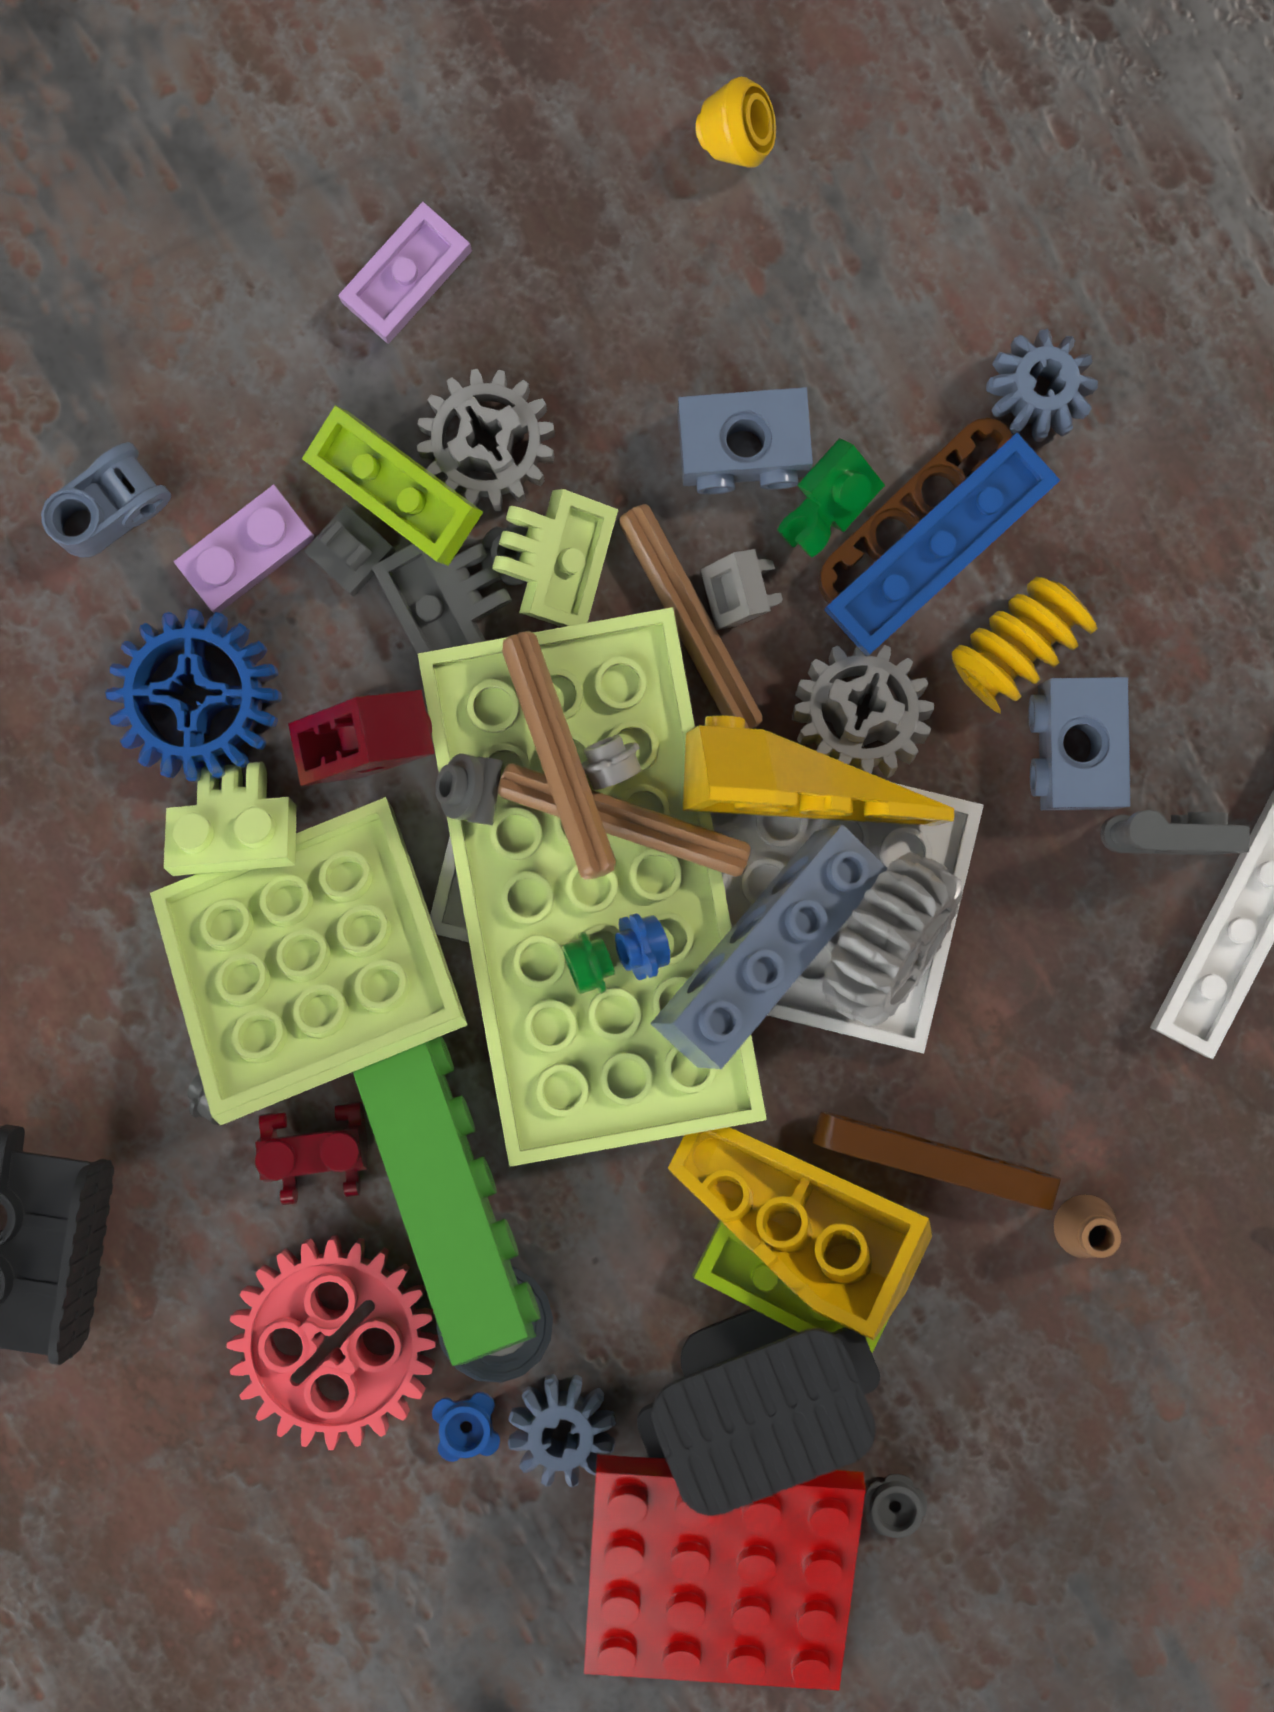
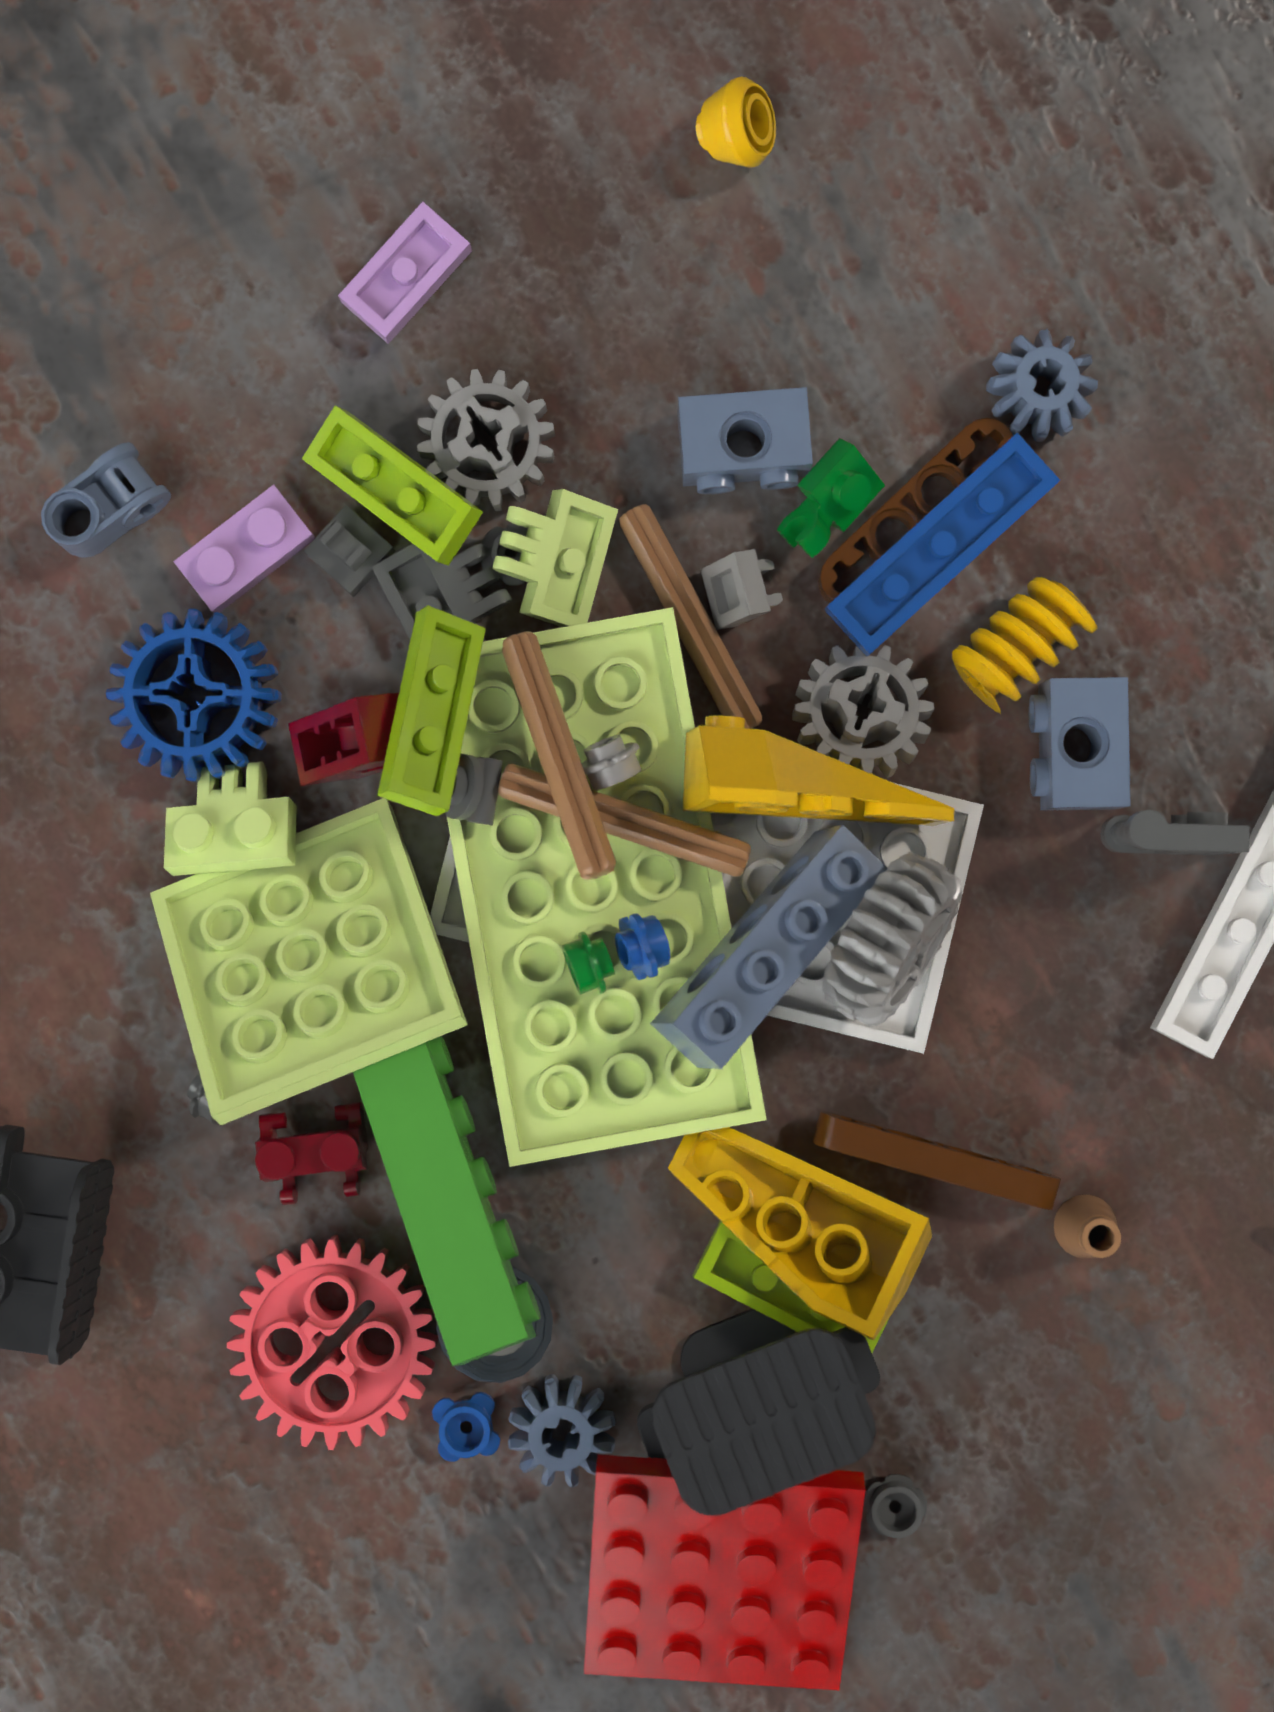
none -> lime plate [377,605,486,816]

